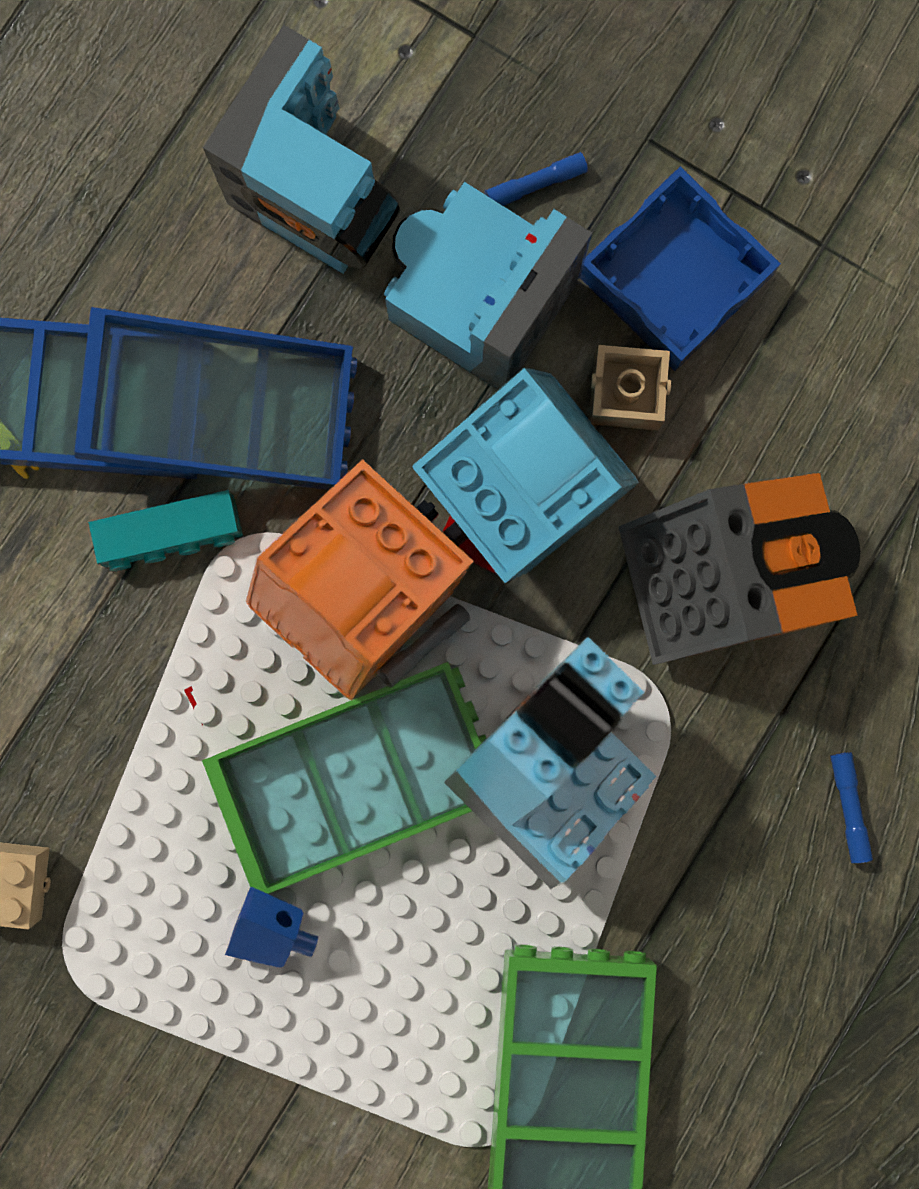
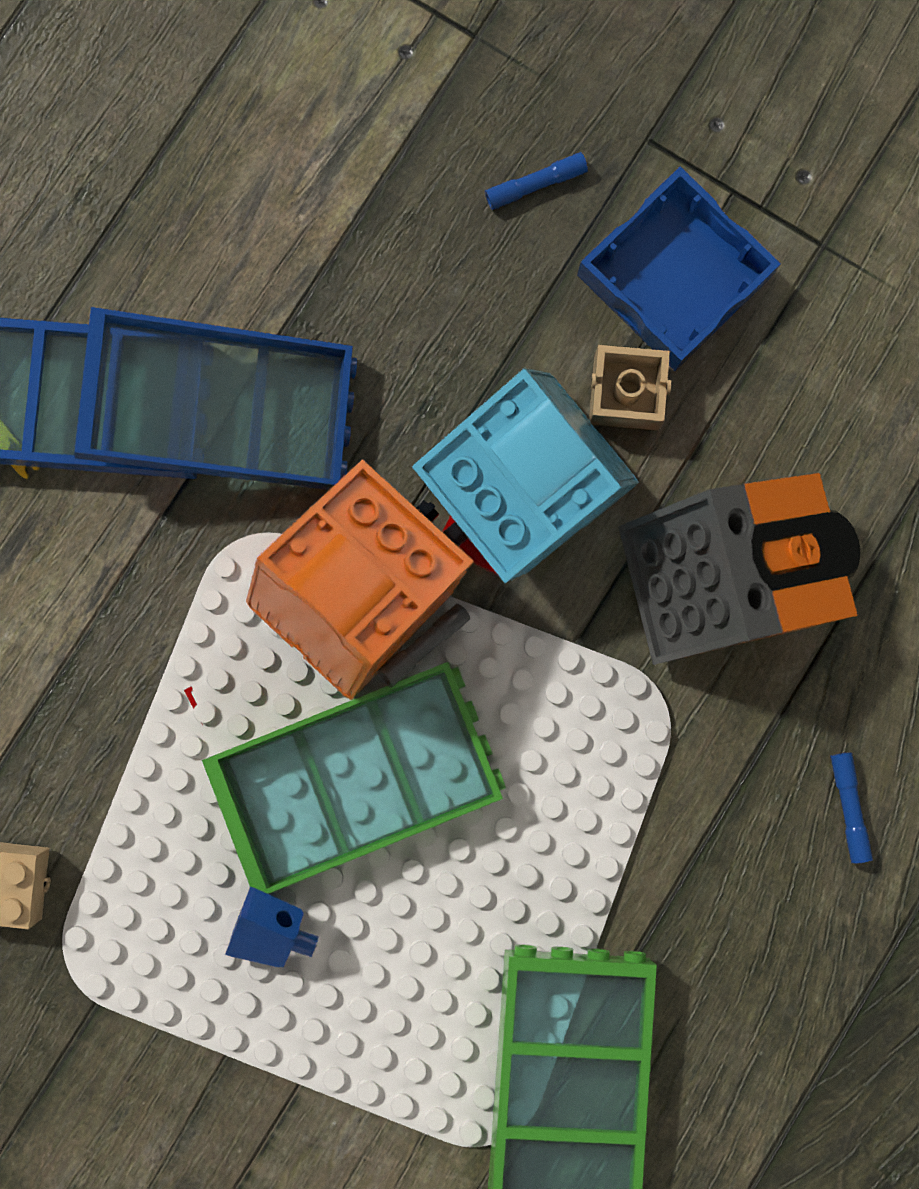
teal brick [88,490,243,571] -> none
piece [203,25,401,273] -> none
medium azure piece [384,182,592,390] -> none
medium azure piece [444,637,657,889] -> none

